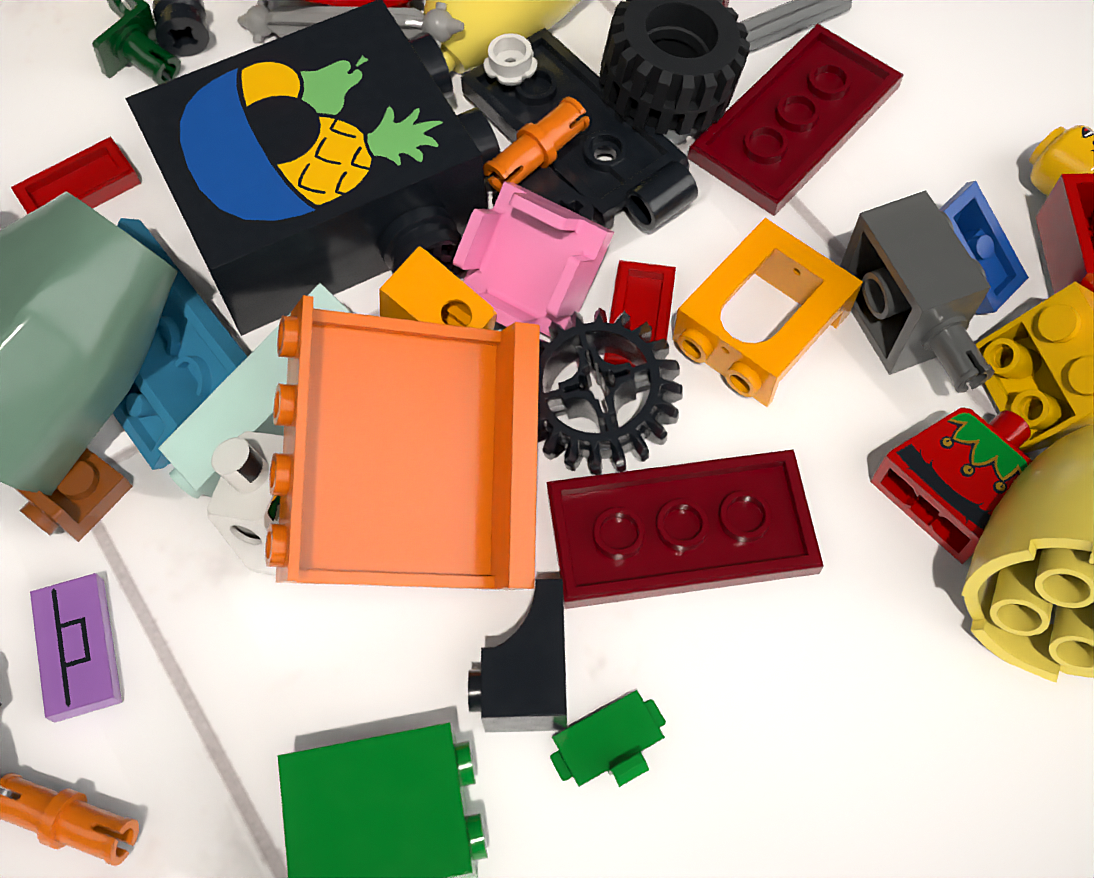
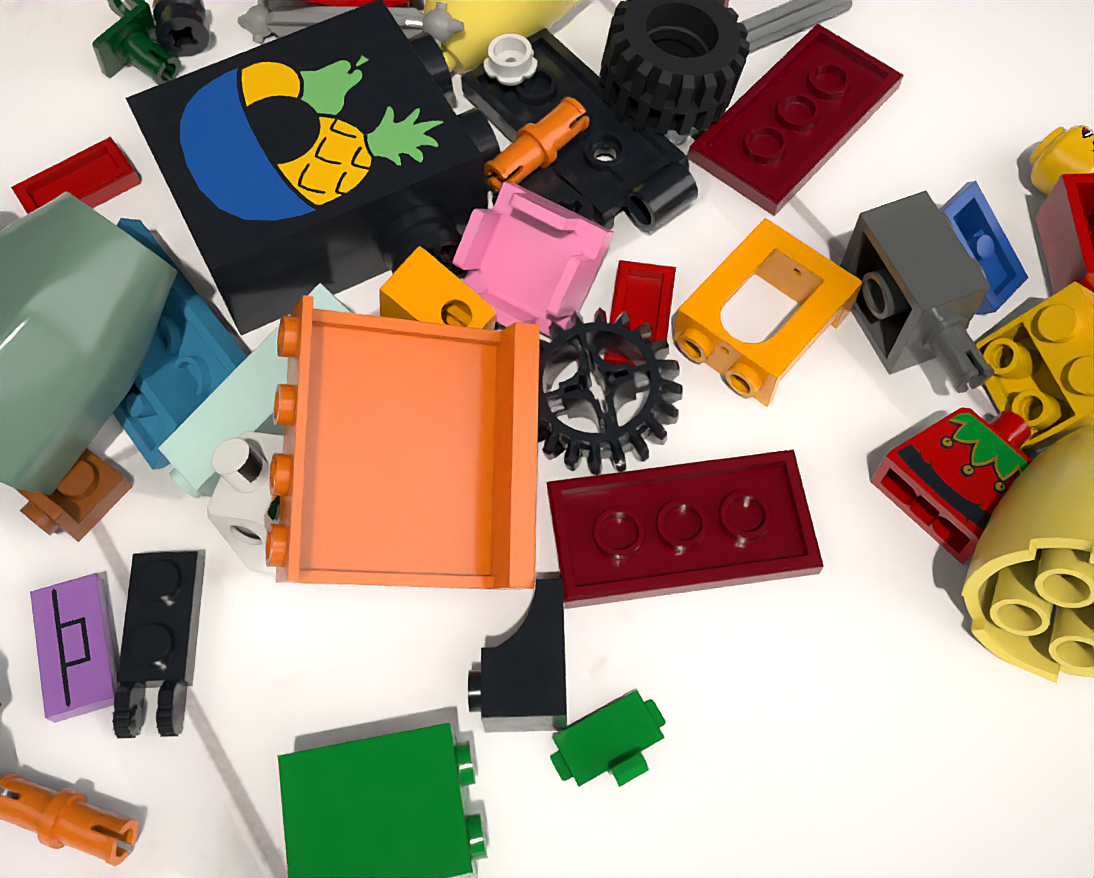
none -> black hinge [112,551,205,739]

